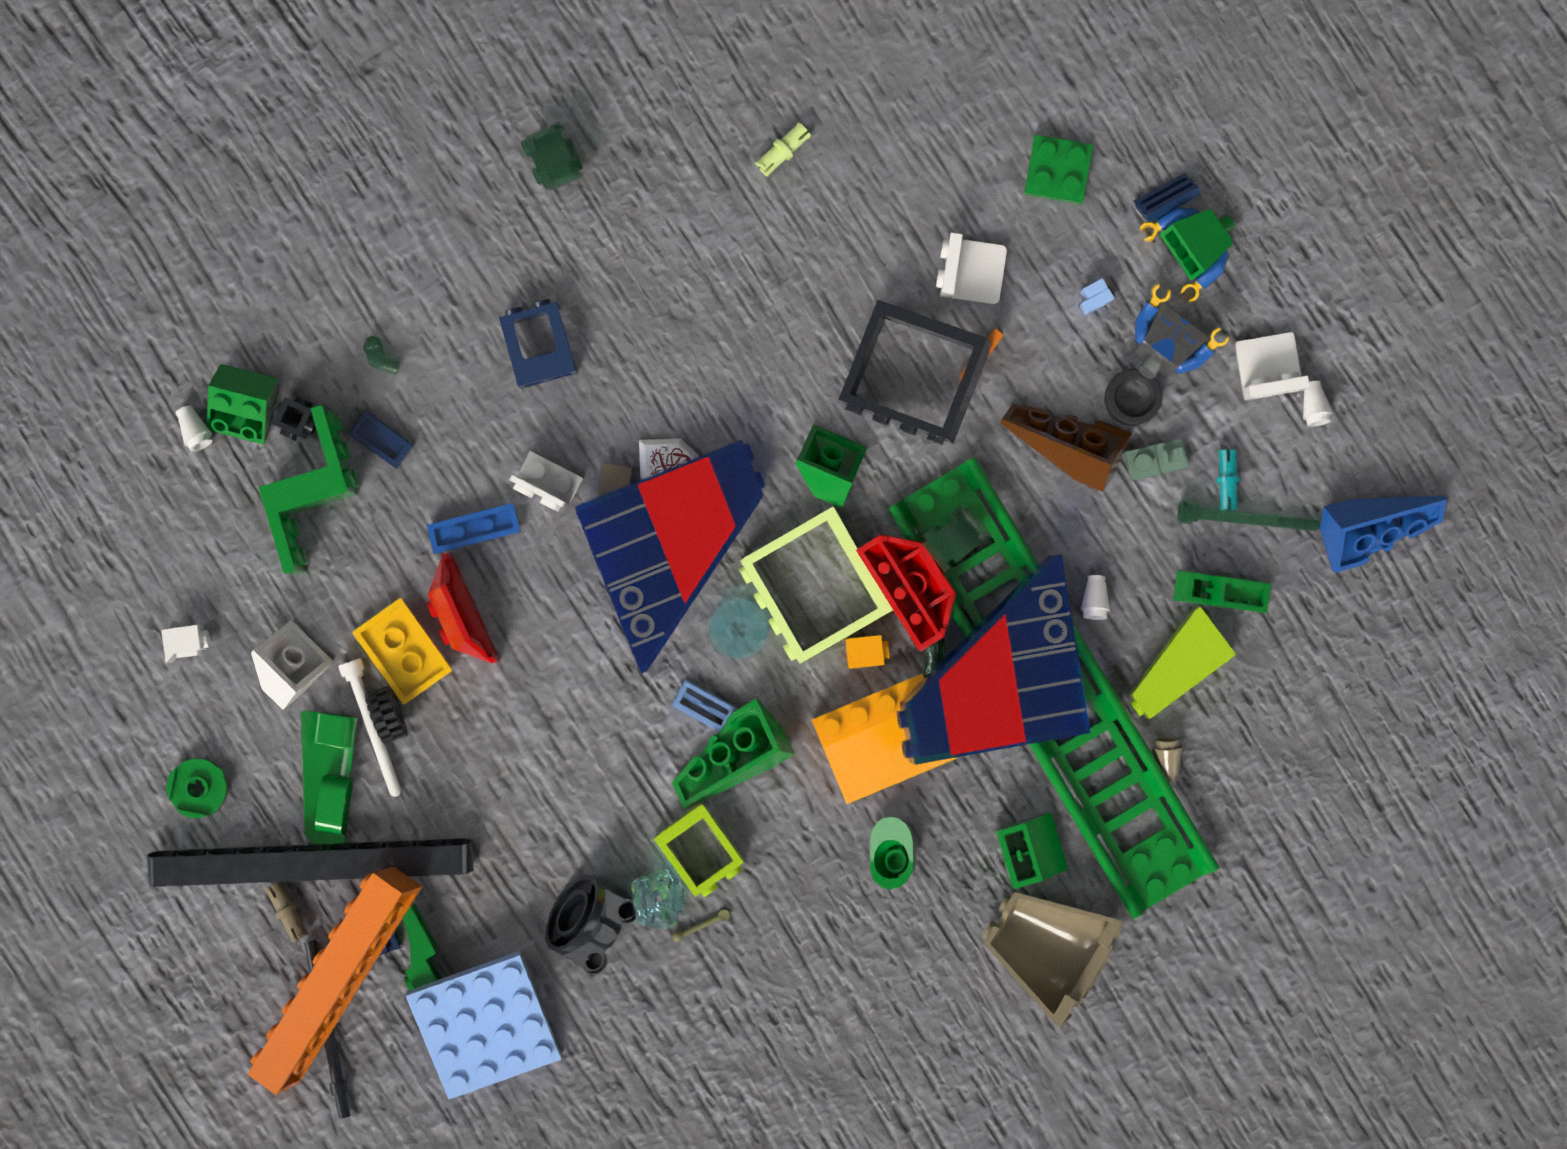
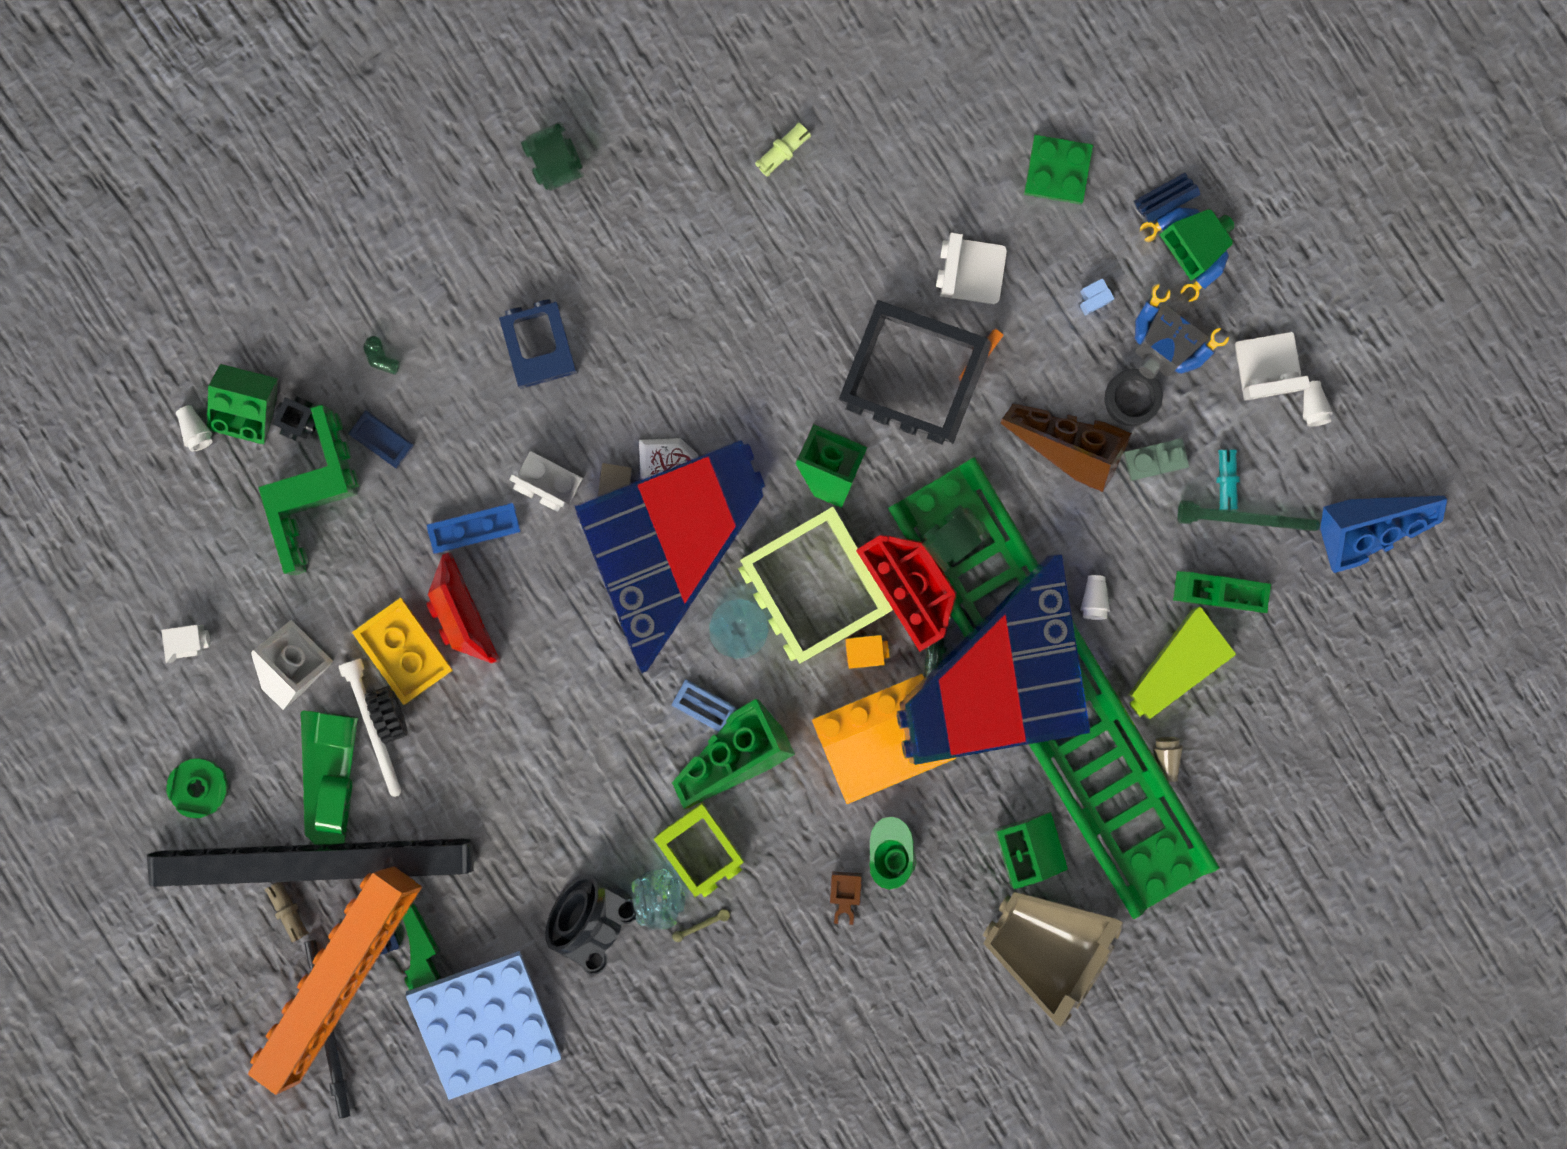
none -> reddish brown plate [830,871,862,925]

